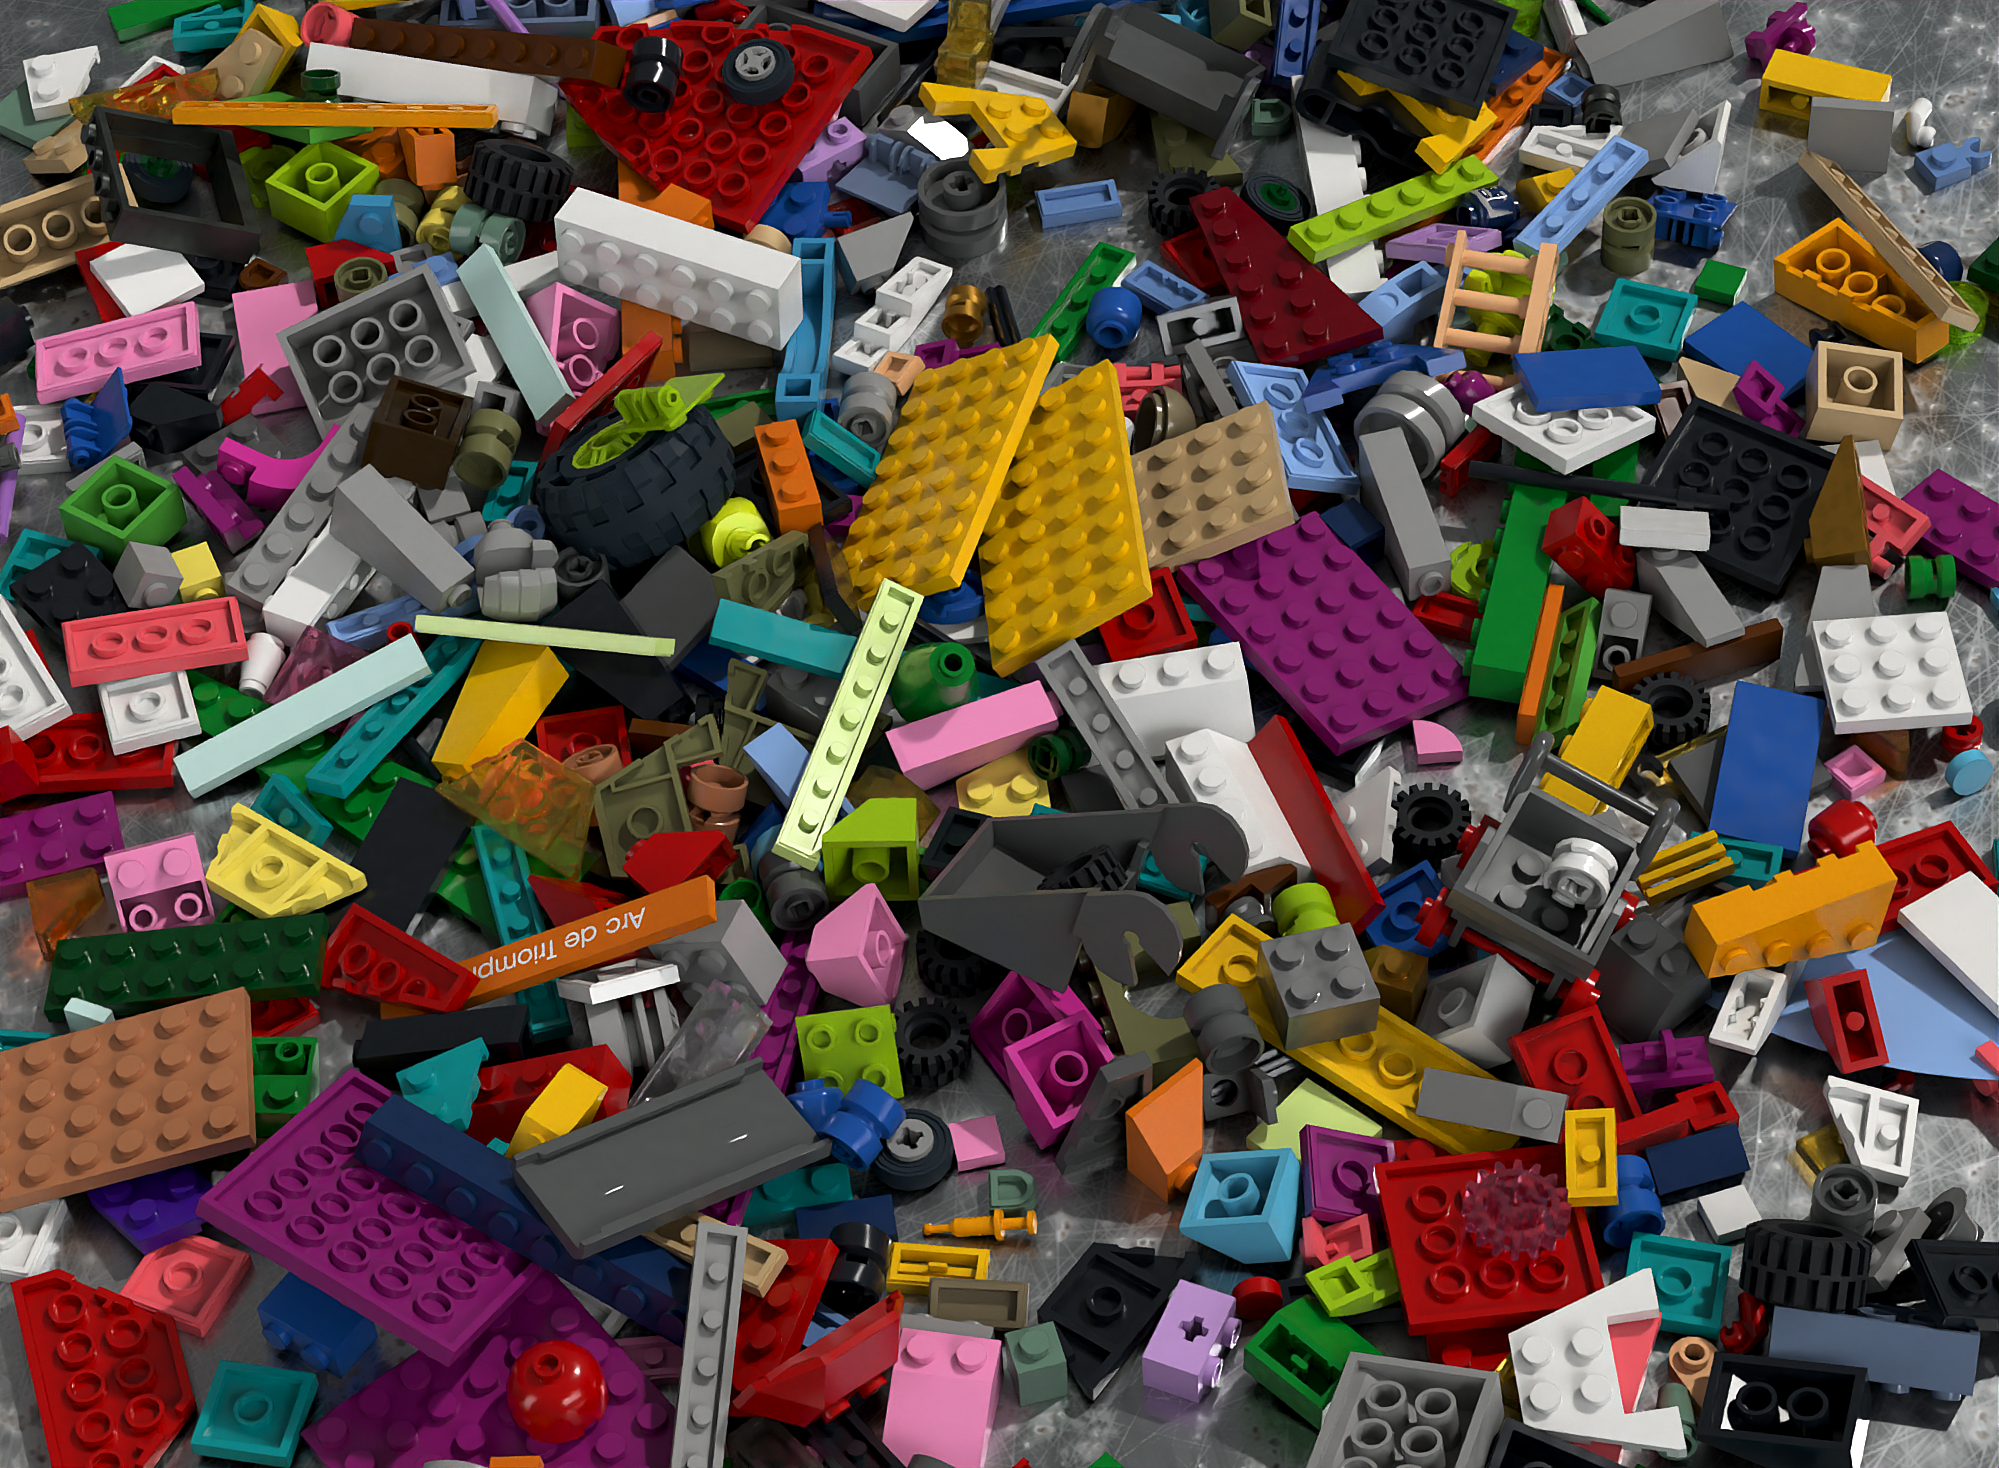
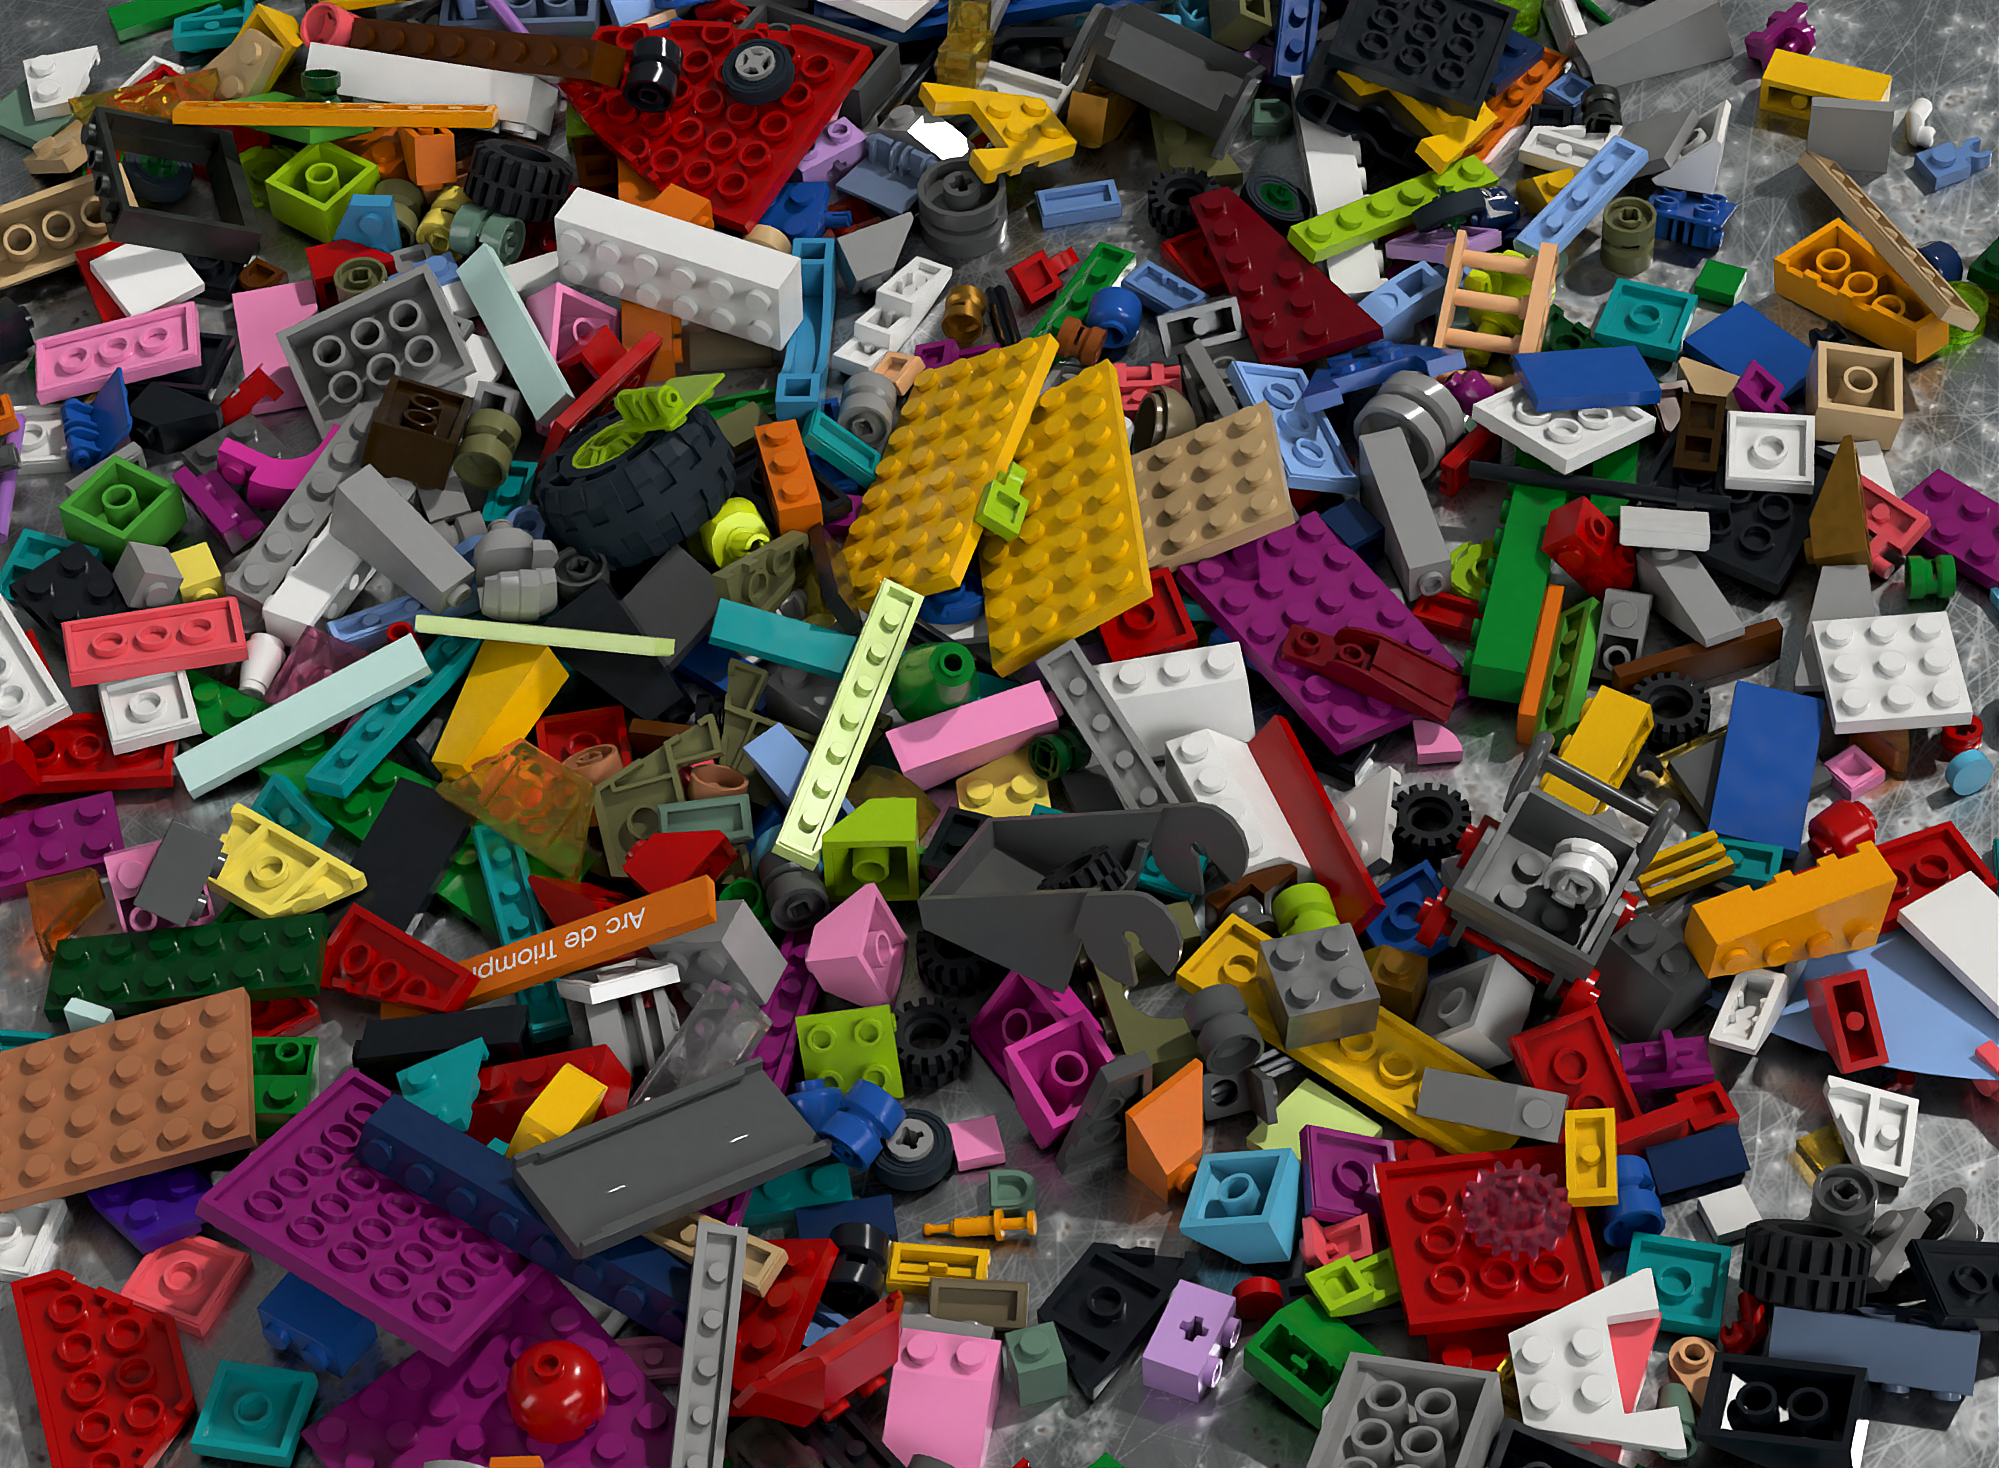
none -> dark grey brick [133,819,228,928]
none -> red brick [557,324,627,396]
none -> reddish brown slope [572,135,618,190]
none -> sand green tile [657,794,754,845]
none -> lime plate [974,461,1029,542]
none -> red plate [1005,247,1079,306]
none -> dark orange wheel [1056,315,1108,367]
none -> dark red piece [1280,624,1463,724]
none -> black wheel [1412,186,1486,235]
none -> dark brown slope [1673,392,1727,475]
none -> white tile [1725,411,1815,494]

